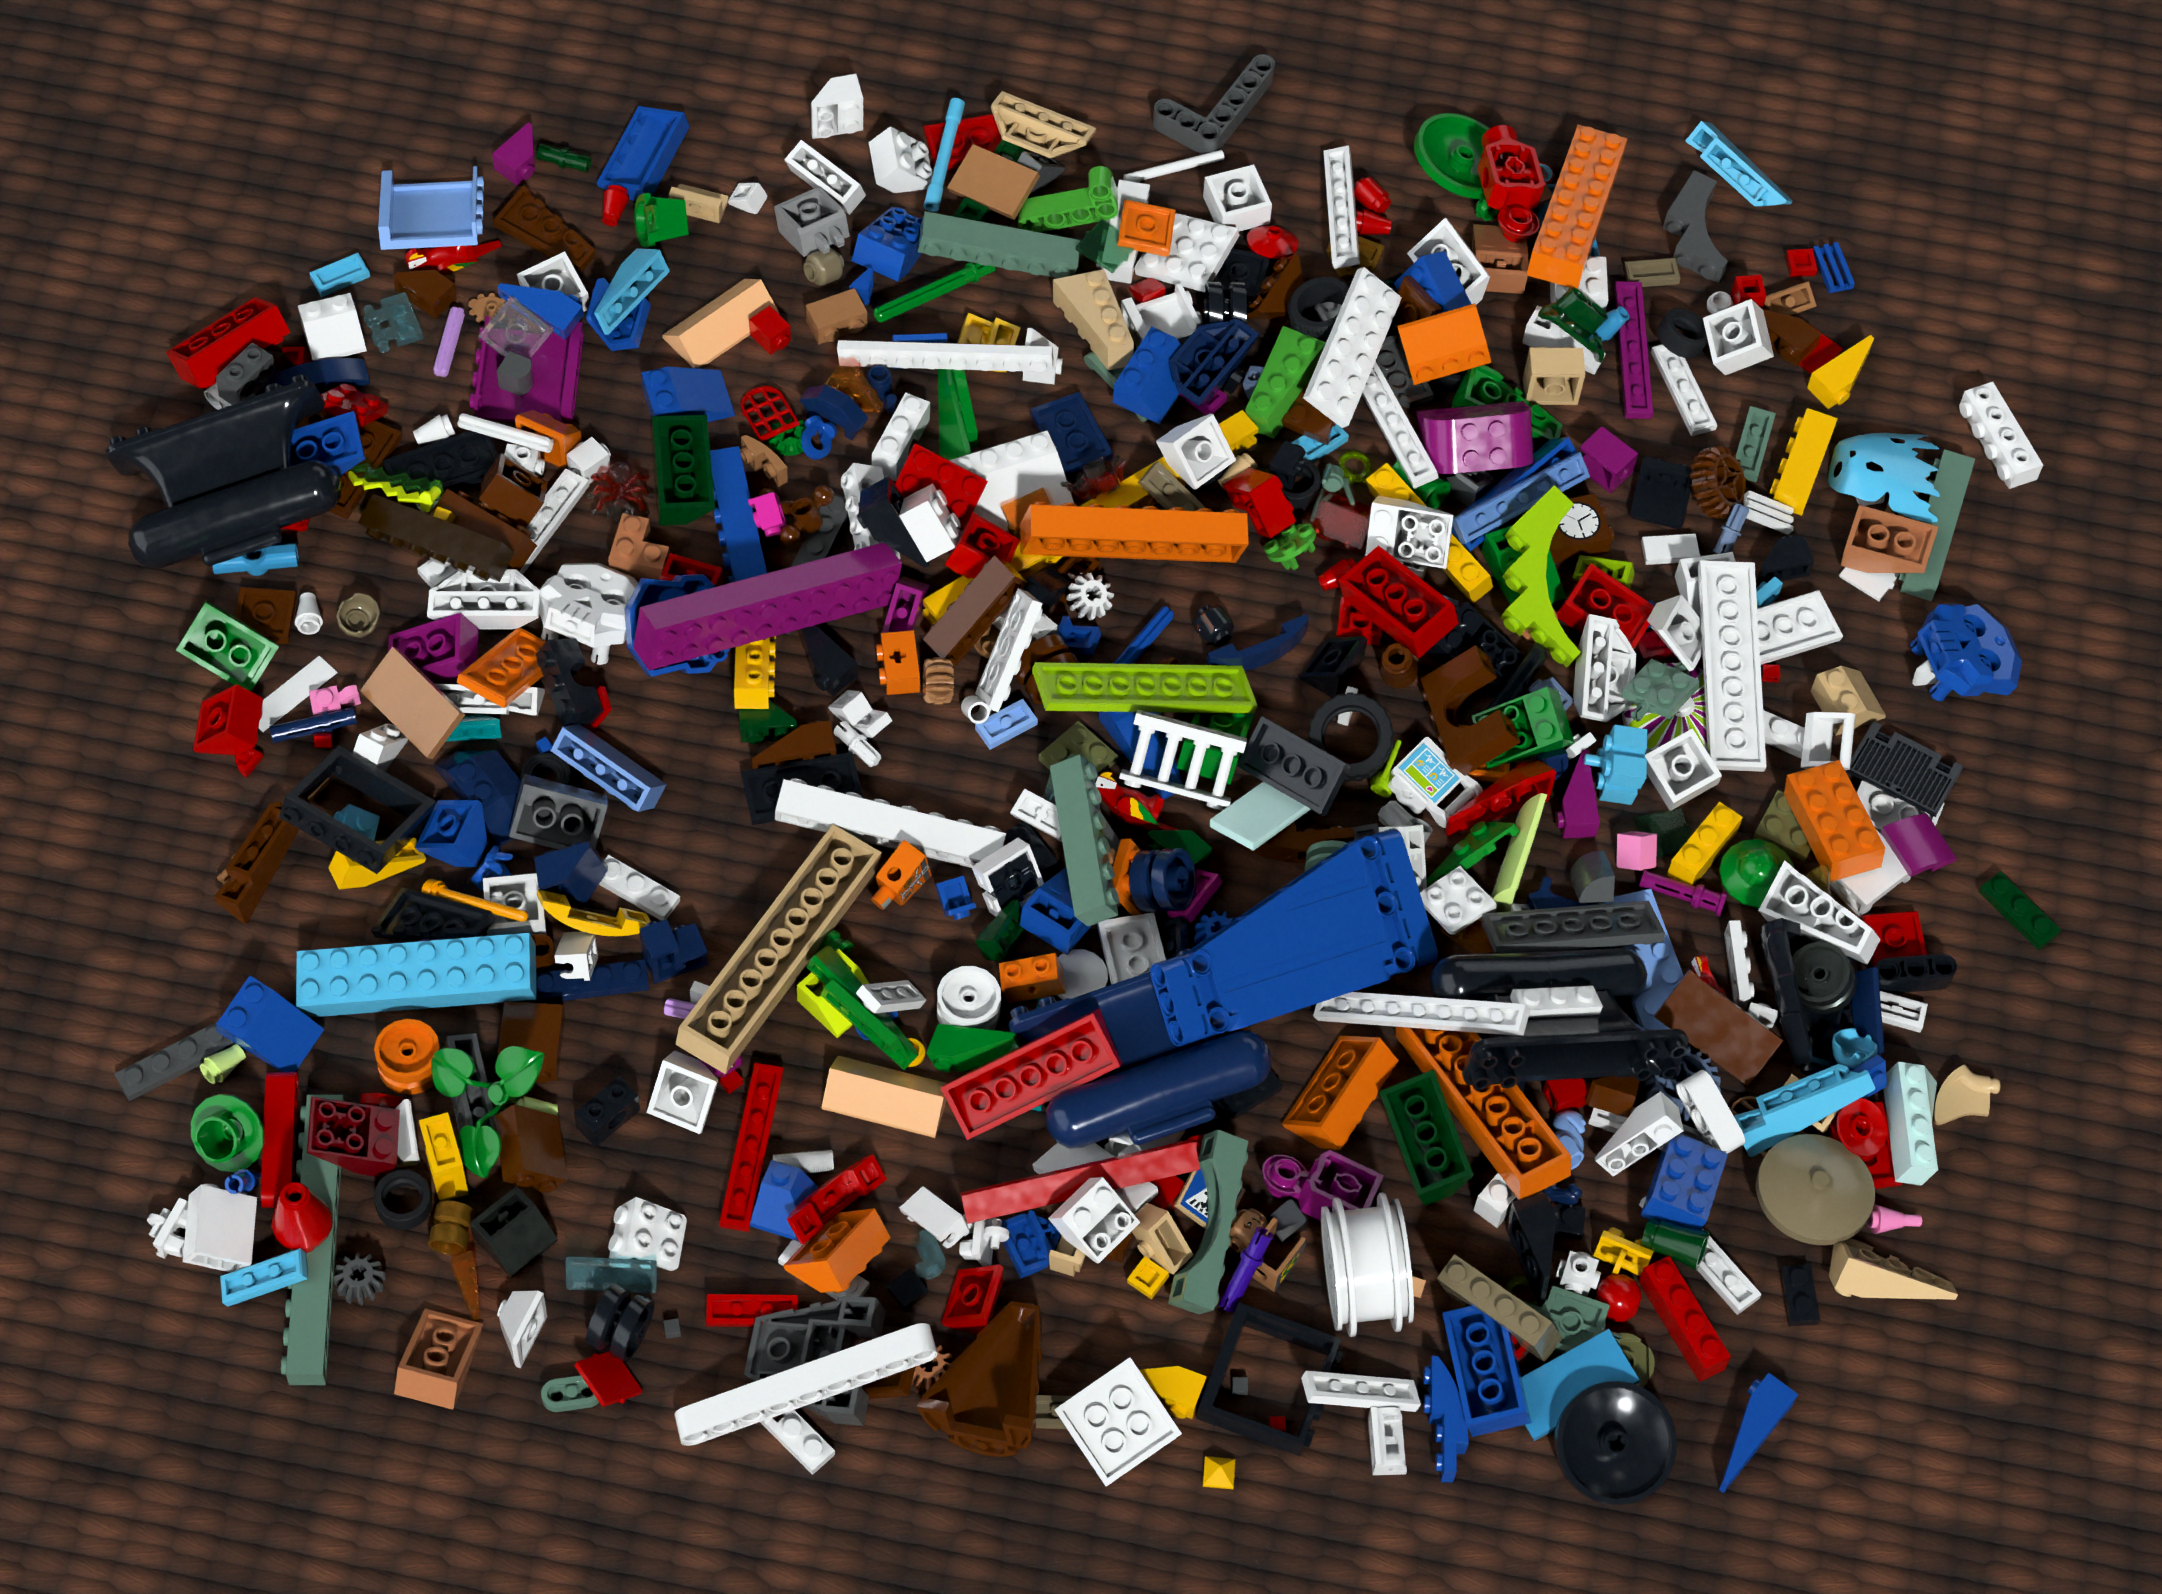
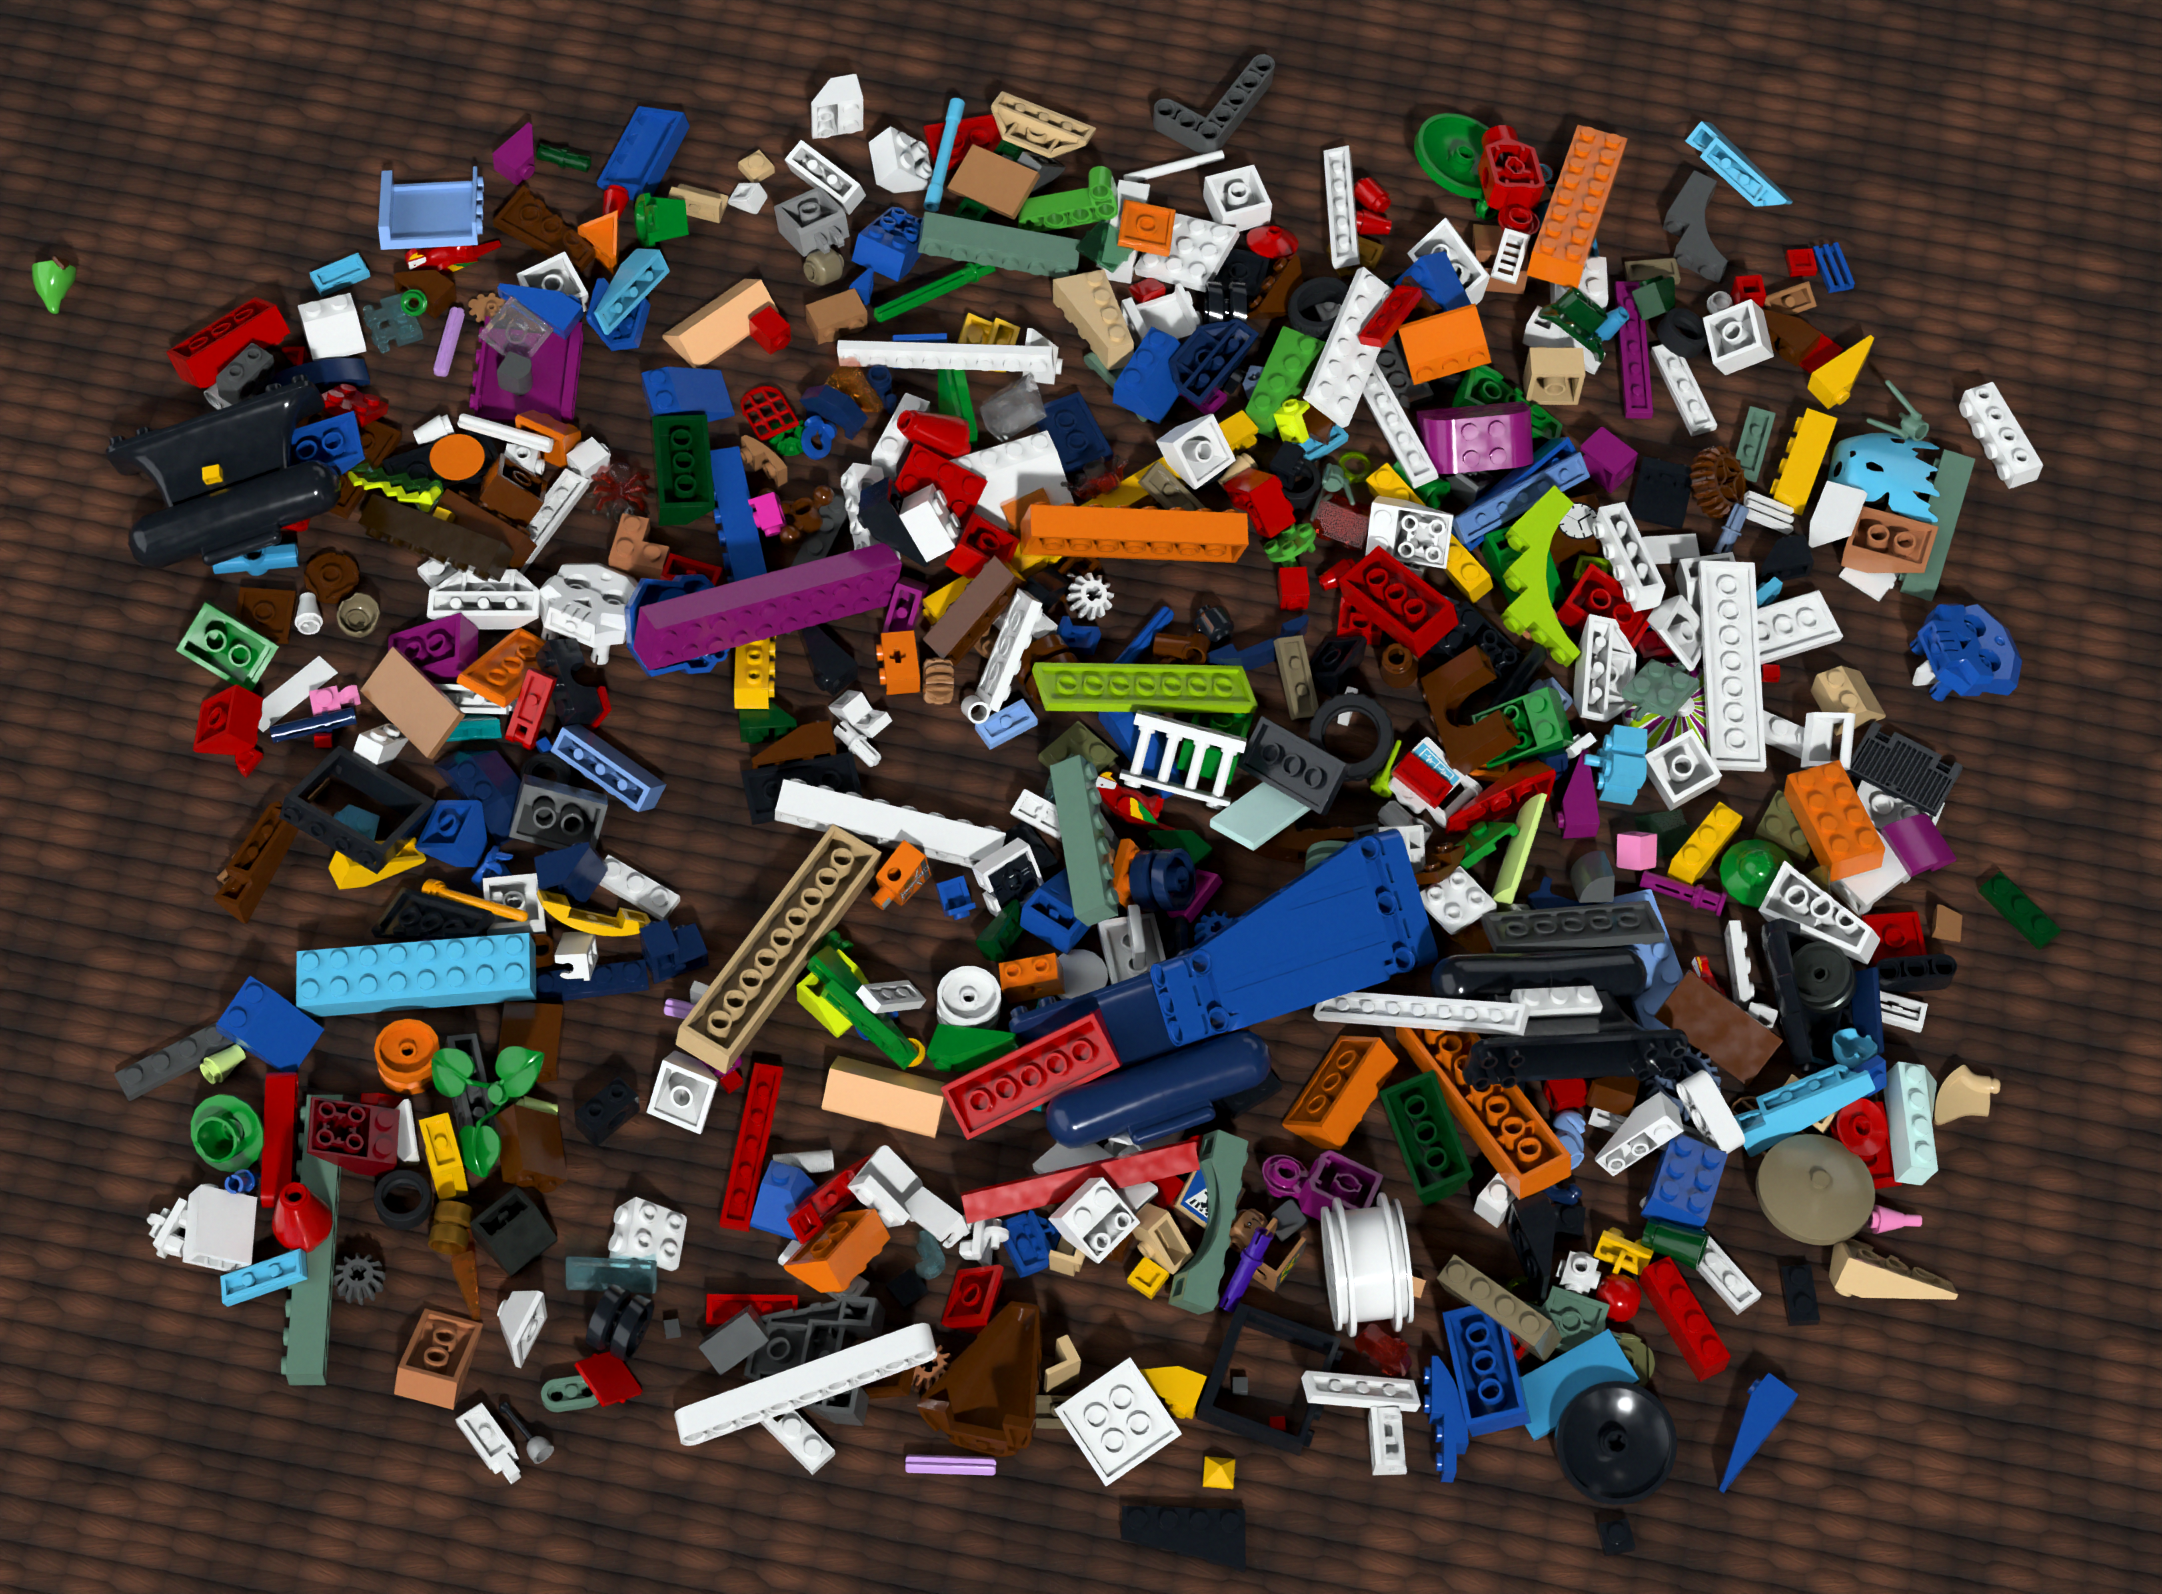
none -> bright green hat [32,255,76,314]
none -> yellow piece [202,464,223,485]
none -> reddish brown tile [303,552,360,604]
none -> green plate [401,289,428,316]
none -> orange piece [430,434,485,480]
none -> white hinge [455,1403,521,1484]
none -> light grey hinge [499,1401,554,1464]
none -> red plate [505,667,557,751]
none -> orange slope [578,210,620,275]
none -> dark grey brick [699,1304,769,1376]
none -> tan plate [738,150,775,183]
none -> white bracket [847,1145,923,1228]
none -> red cone [897,410,971,460]
none -> lavender axle [905,1454,996,1475]
none -> clear slope [979,372,1047,442]
none -> tan panel [1043,1334,1081,1395]
none -> black wing [1121,1506,1246,1573]
none -> white tile [1127,905,1146,969]
none -> reddish brown piece [1153,633,1211,665]
none -> neon yellow bracket [1273,399,1310,443]
none -> dark tan plate [1273,635,1319,721]
none -> red brick [1277,567,1310,611]
none -> clear red plate [1355,1323,1412,1377]
none -> red plate [1358,285,1422,348]
none -> red tile [1391,751,1453,809]
none -> reddish brown slope [1414,842,1466,885]
none -> white slope [1490,228,1531,285]
none -> white brick [1593,502,1666,612]
none -> black plate [1597,1518,1636,1557]
none -> dark green slope [1632,275,1675,321]
none -> white slope [1809,481,1868,548]
none -> sand green plant [1867,380,1929,441]
none -> medium nougat slope [1931,904,1962,942]

